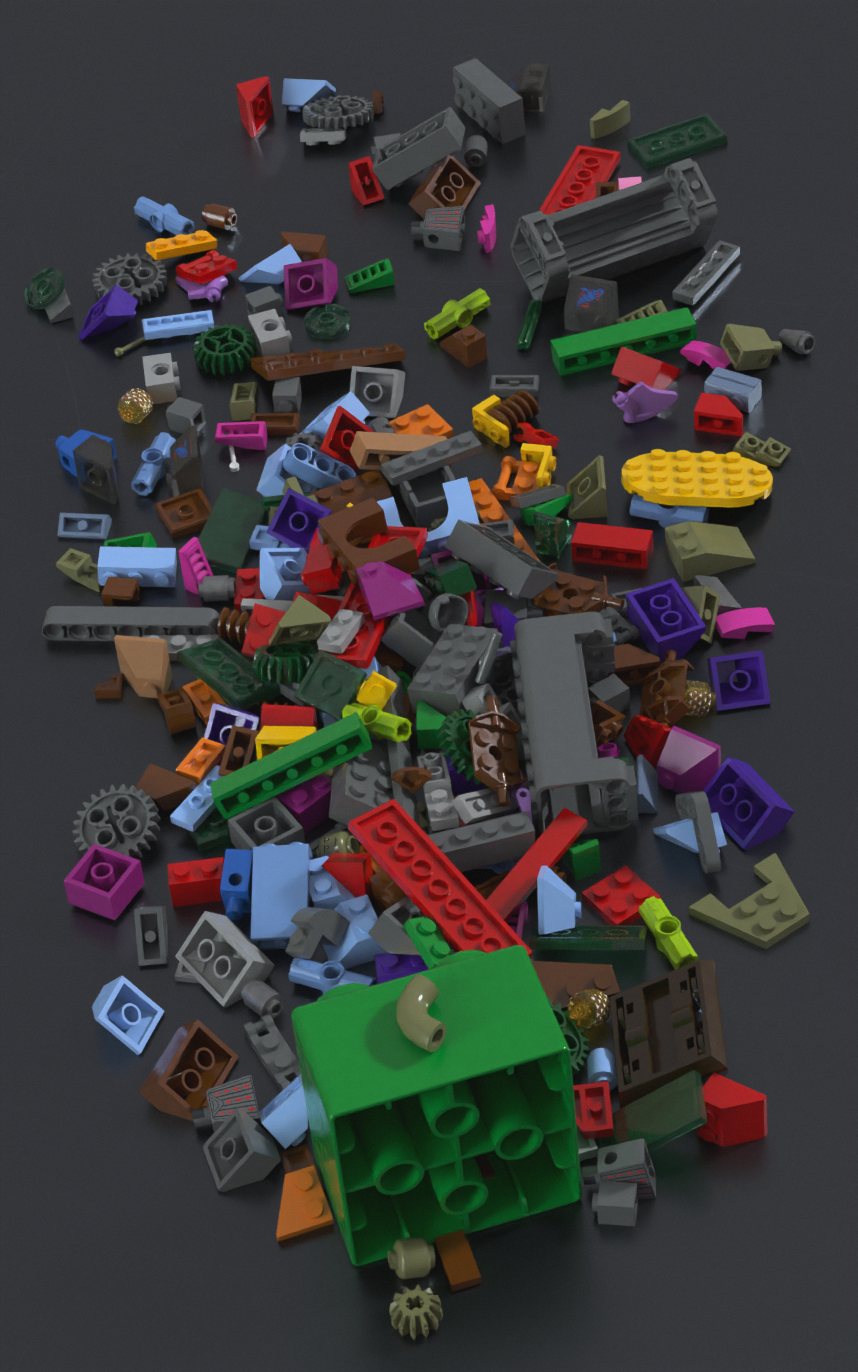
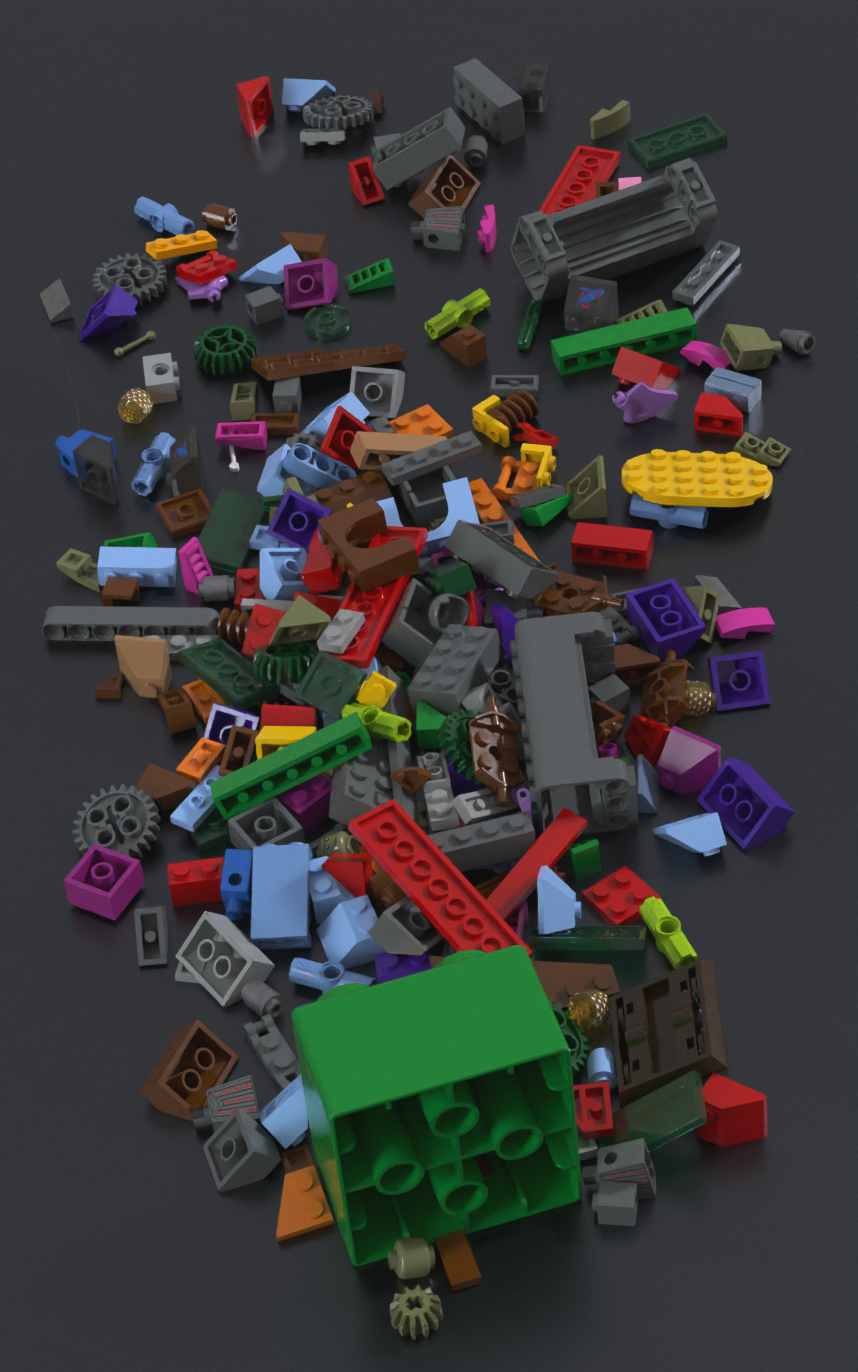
clear green tile [24,268,66,309] -> none
sand blue slope [57,513,112,540] -> none
light blue slope [92,975,164,1055] -> none
light blue plate [142,310,214,340] -> none
dark grey brick [166,397,206,437] -> none
light grey brick [248,309,293,356] -> none
dark grey brick [285,907,350,959] -> none
magenta slope [356,561,425,620] -> none
olive cylinder [396,975,447,1052] -> none
green plate [403,916,453,969] -> none
dark grey plate [475,631,517,684] -> none
clear green slope [533,511,572,559] -> none
olive slope [665,521,756,582] -> none
dark grey beam [675,791,721,874] -> none
olive wing [689,853,810,949] -> none

